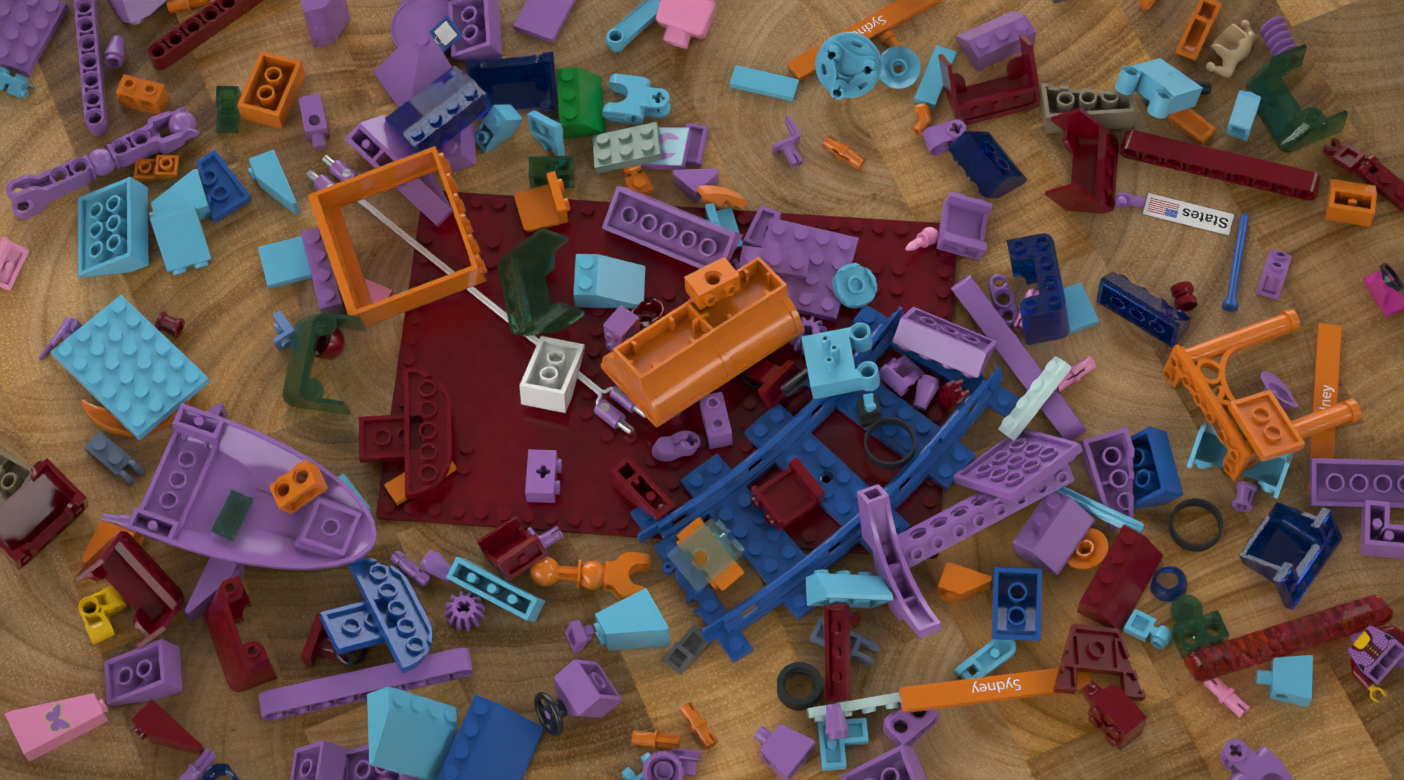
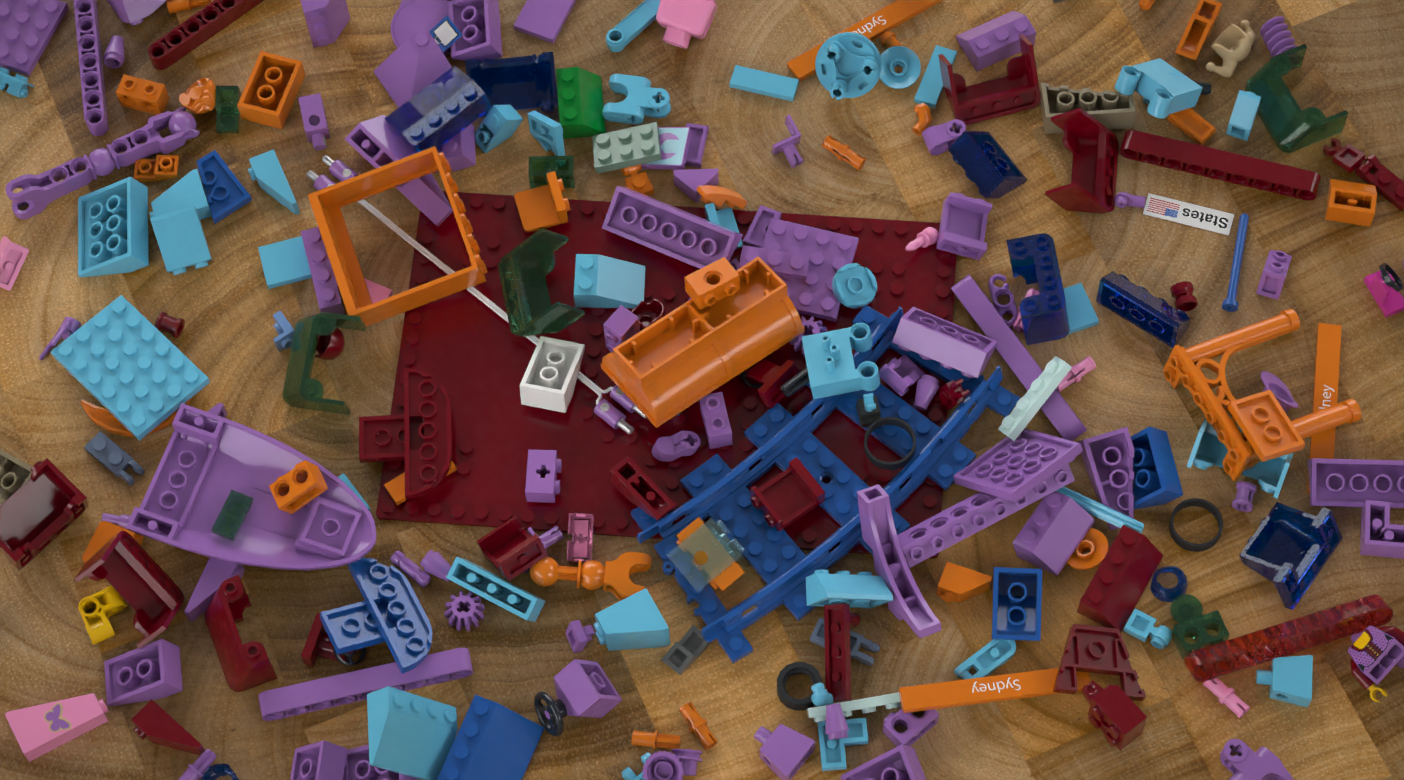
none -> orange hair [179,78,218,114]
none -> bright pink piece [567,513,594,563]
none -> medium azure arm [811,682,834,706]

